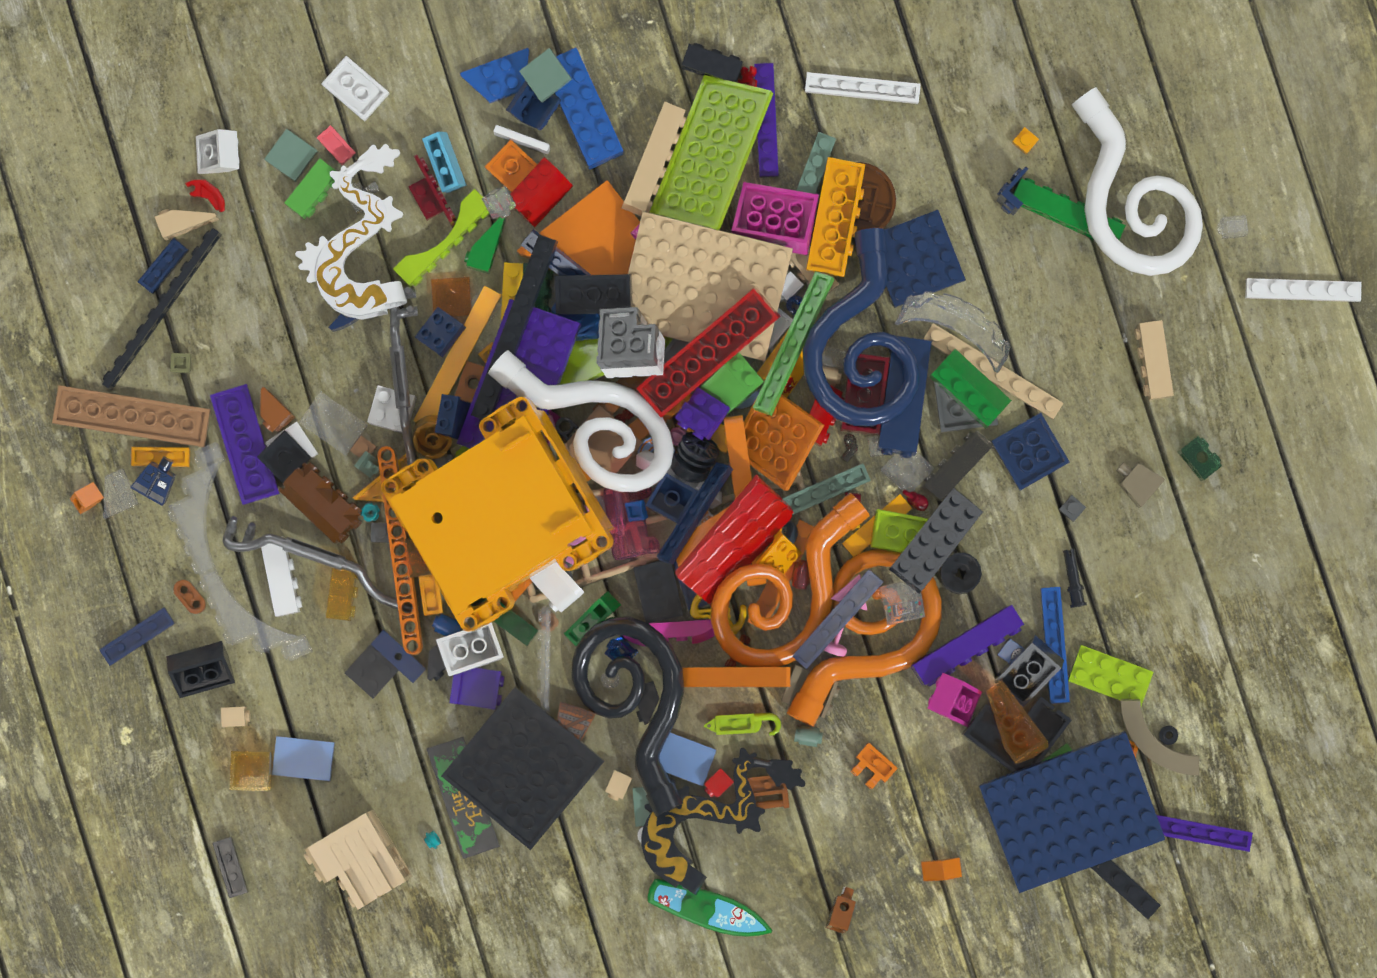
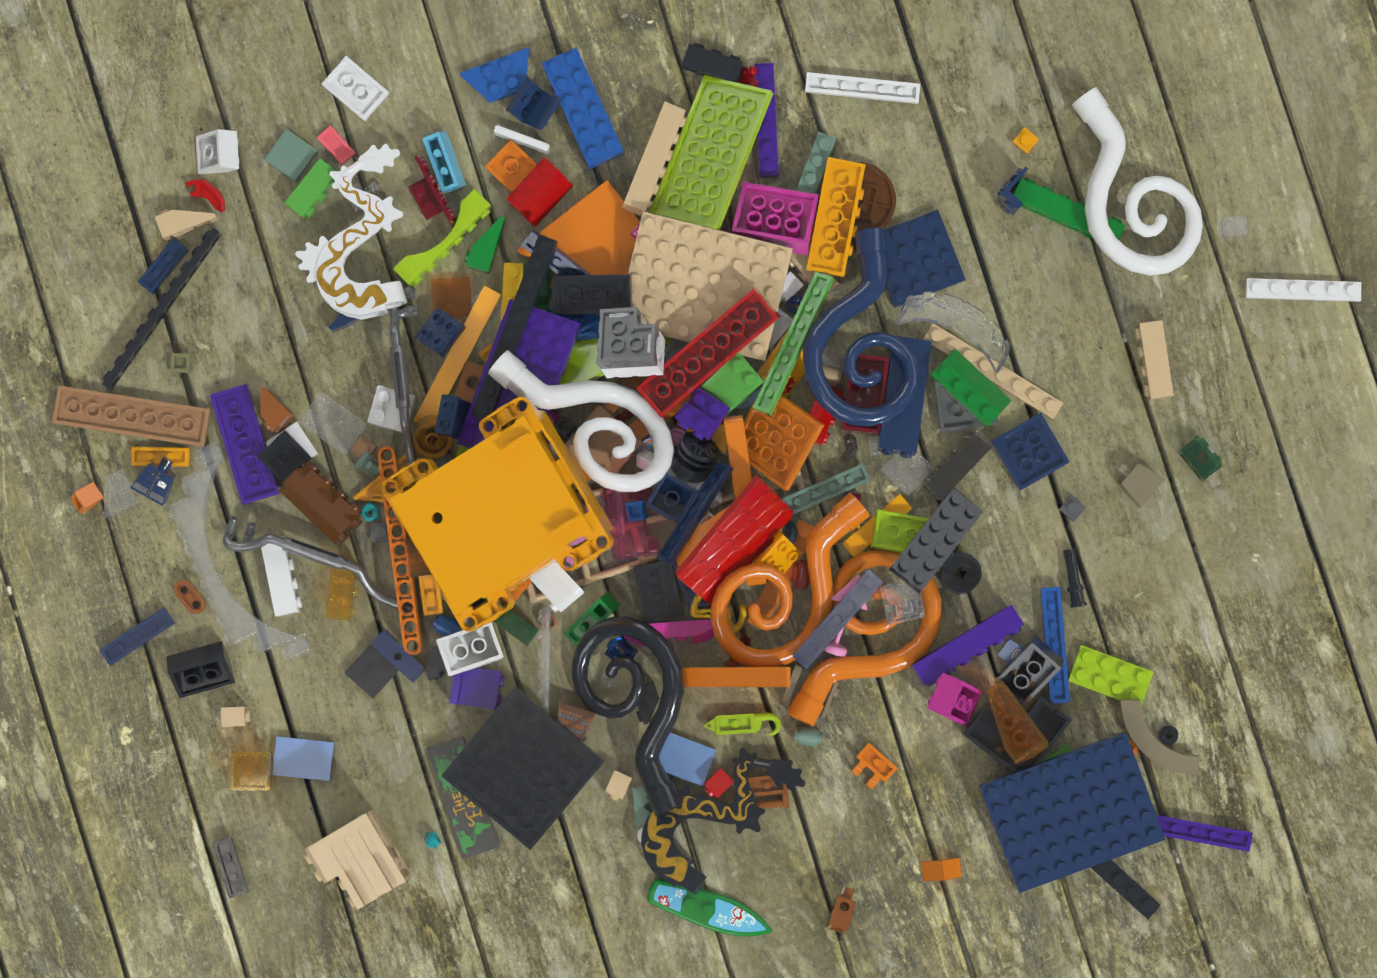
clear brick [482,186,516,219] -> none
sand green tile [519,48,572,102] -> none
dark red piece [903,490,928,511] -> none

